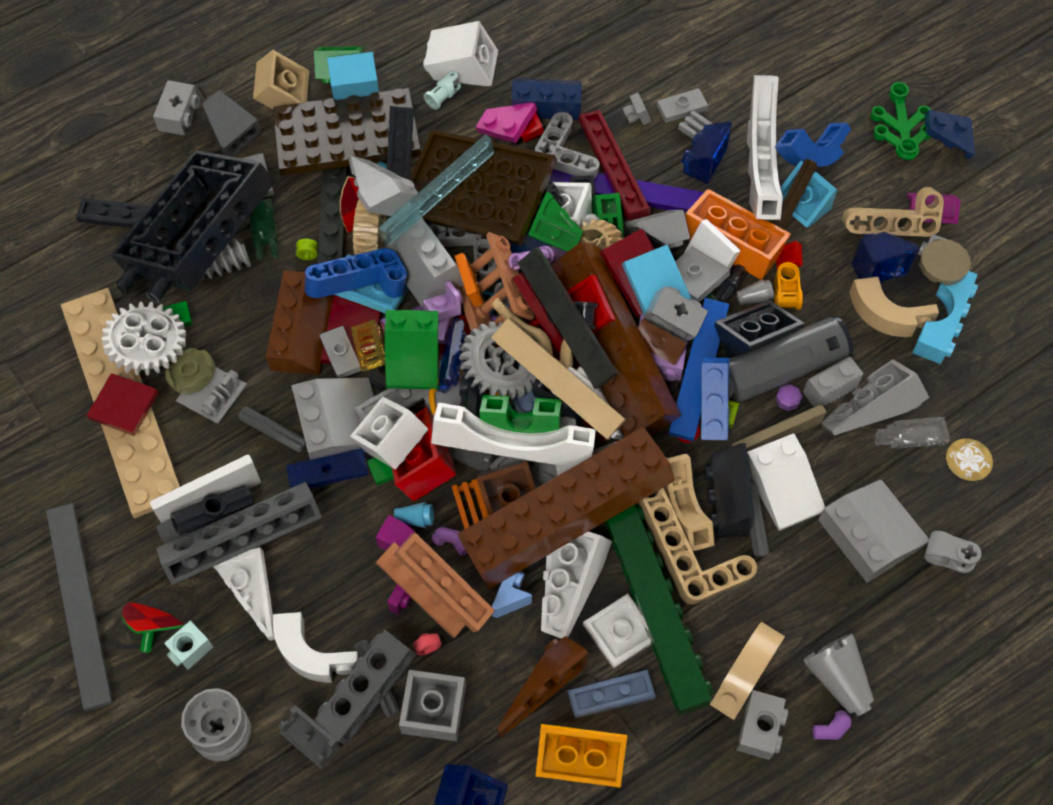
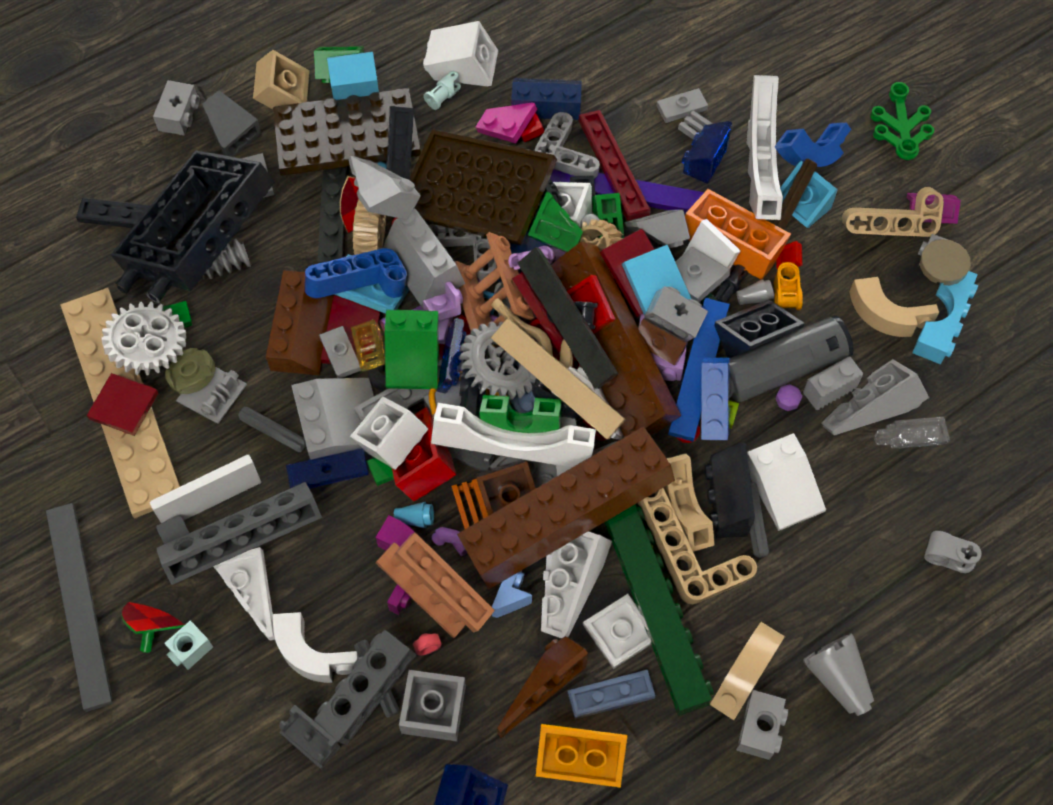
black piece [170,485,254,536] -> none
light grey wheel [181,688,251,762] -> none
clear green hinge [249,198,278,260] -> none
lime bush [296,239,318,260] -> none
clear light blue tile [379,134,494,245] -> none
orange tile [455,253,483,307] -> none
light grey tile [623,93,651,125] -> none
dark tan tile [731,405,826,452] -> none
medium lavender arm [812,710,852,740] -> none
light grey slope [818,480,929,583] -> none
clear blue slope [851,232,919,283] -> none
dark blue wing [925,110,975,159] -> none
pearl gold sticker [946,439,993,481] -> none

